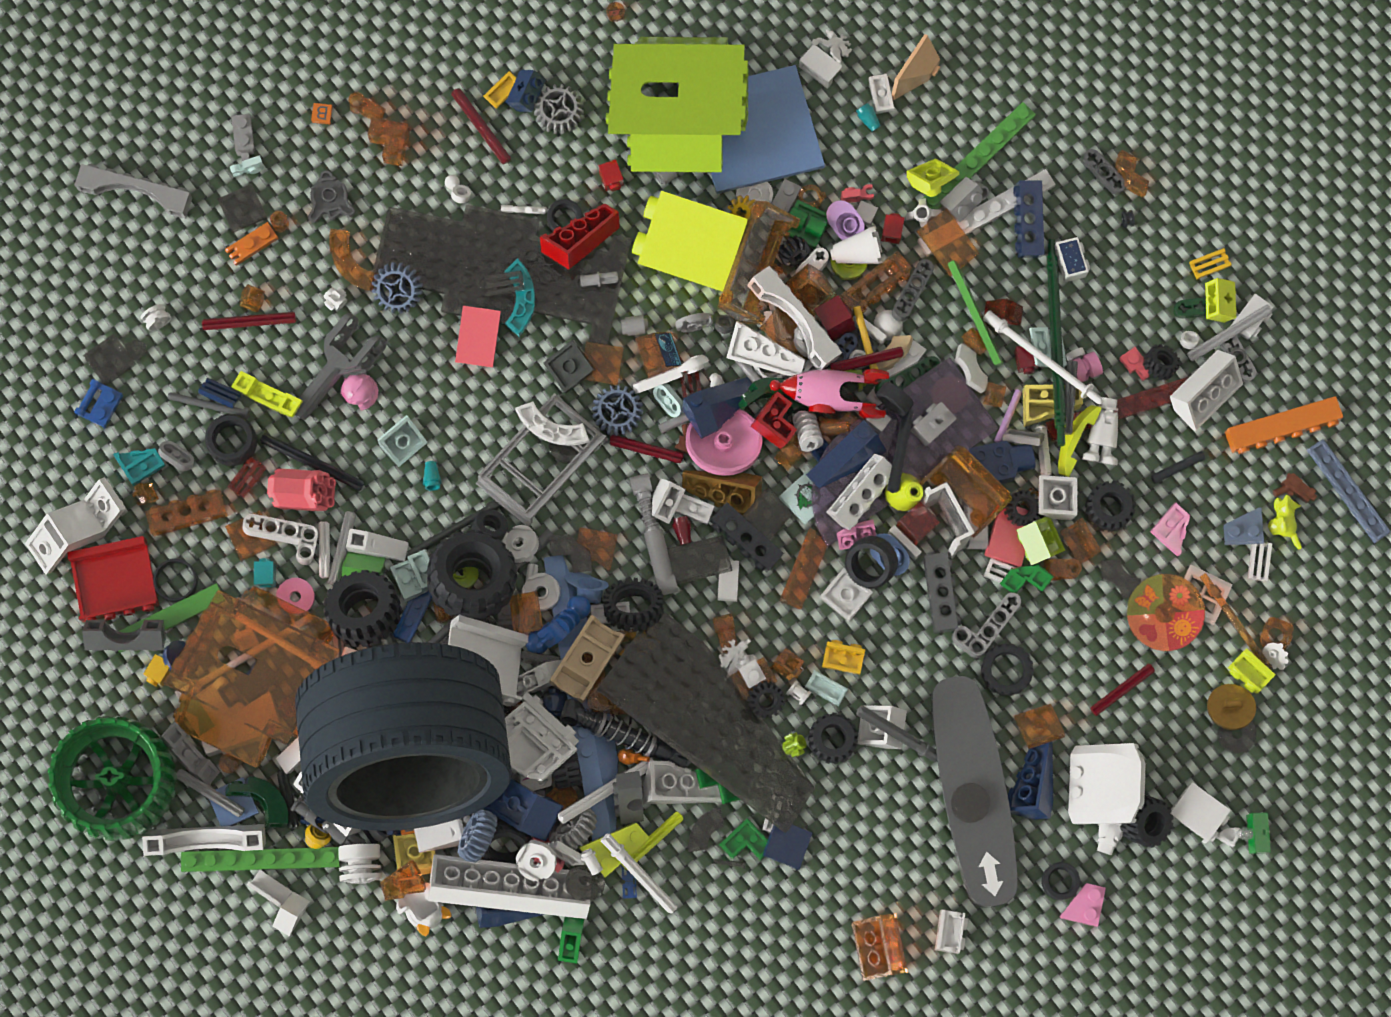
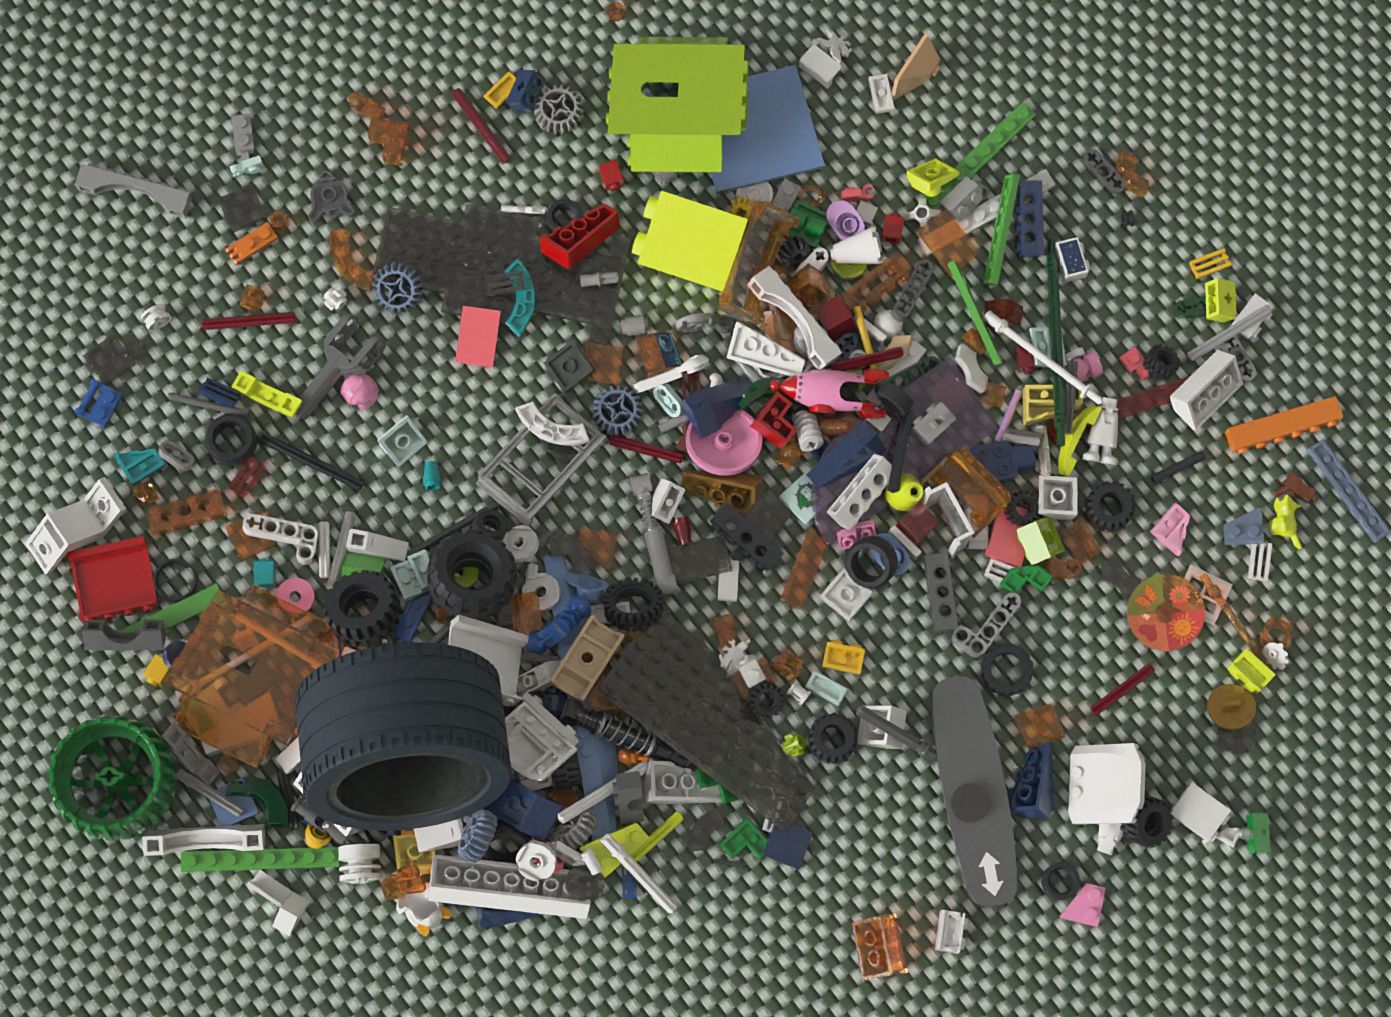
coral brick [267,468,336,511] -> none
orange tile [311,103,333,125] -> none
white plate [445,175,471,203] -> none
green slope [558,916,585,964] -> none
white plate [675,494,714,525] -> none
teal cone [856,103,881,132] -> none
white tile [1180,331,1200,349] -> none
none -> bright green tile [983,174,1020,286]

